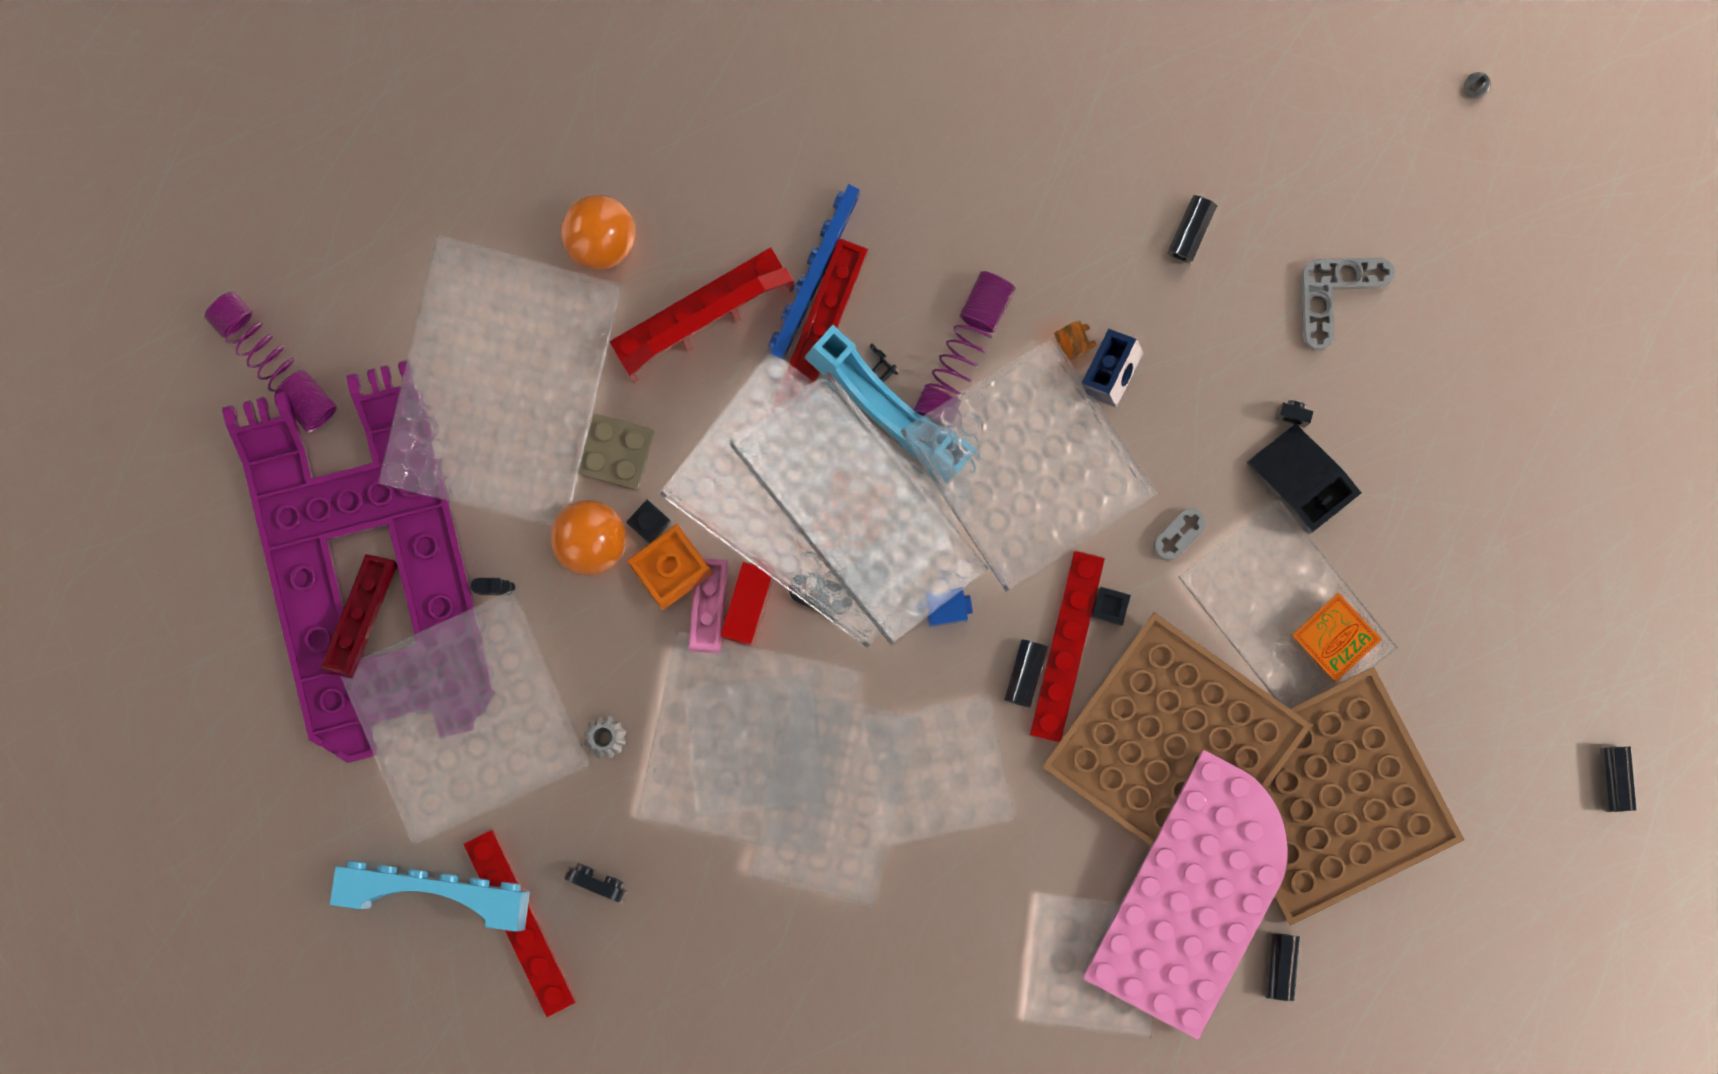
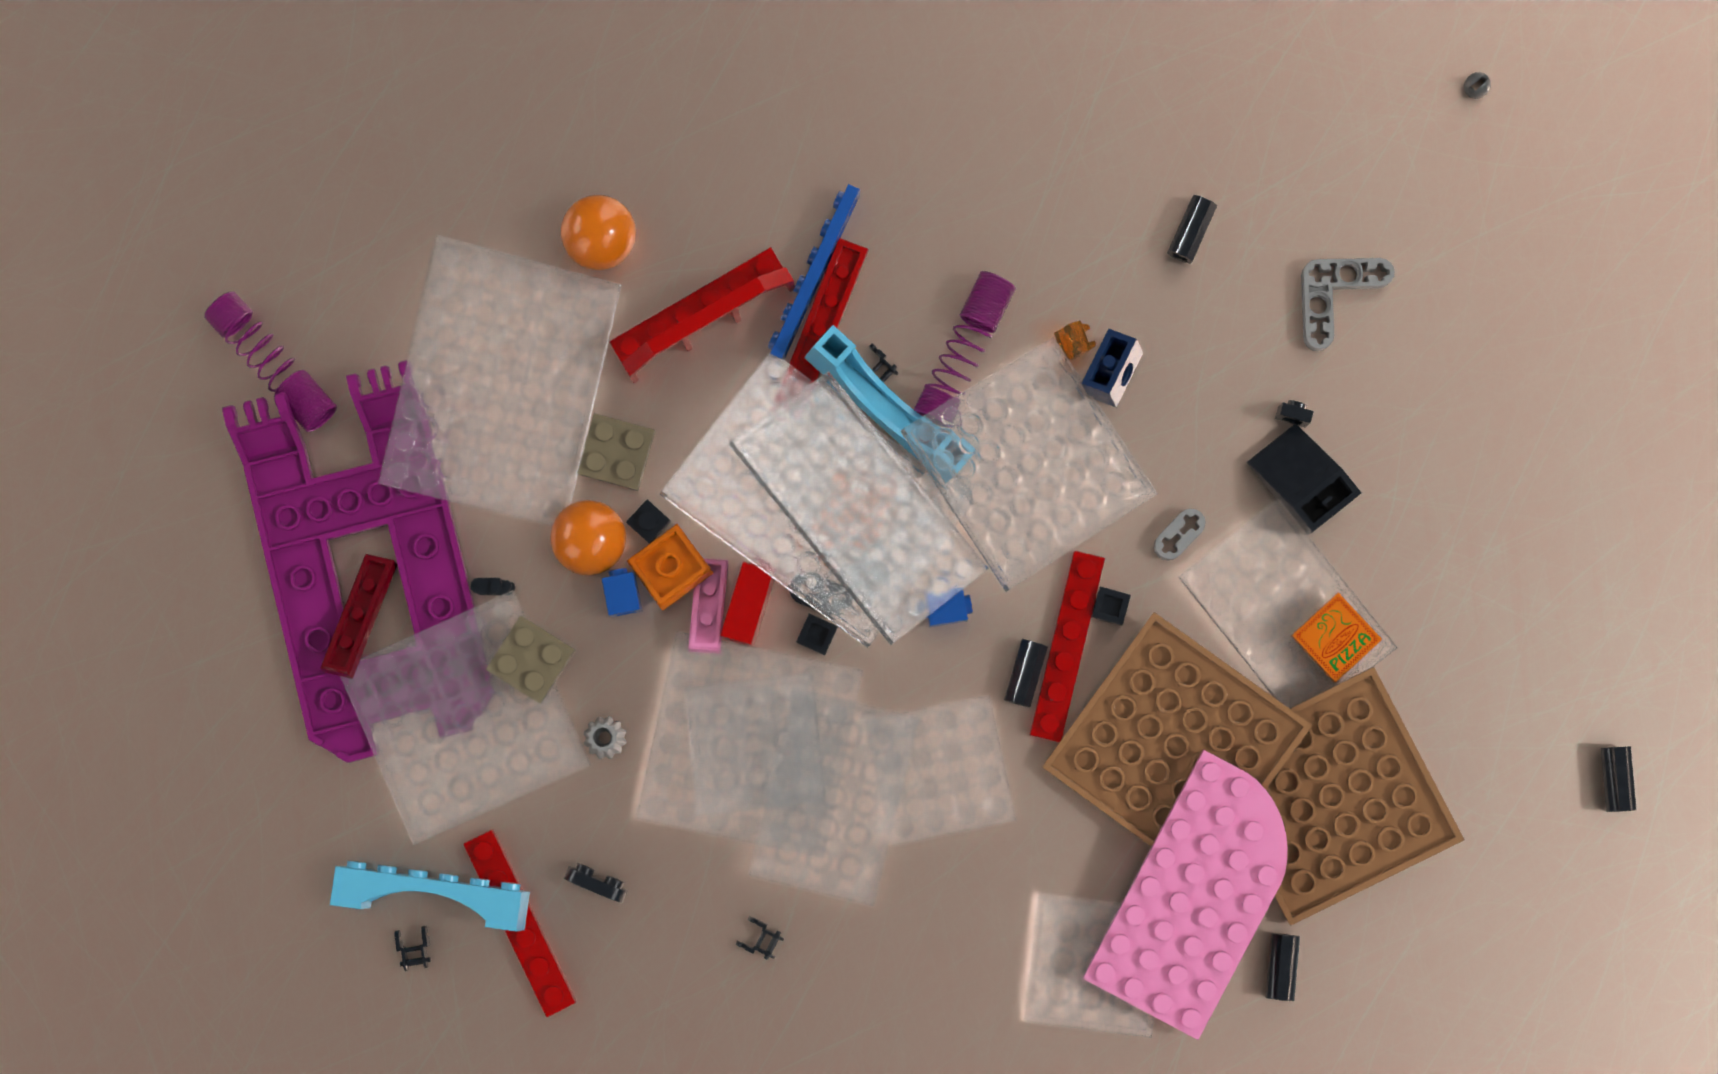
none -> black piece [394,926,431,972]
none -> dark tan plate [486,615,576,704]
none -> blue brick [602,568,643,618]
none -> black piece [736,916,784,960]
none -> black plate [796,613,838,656]

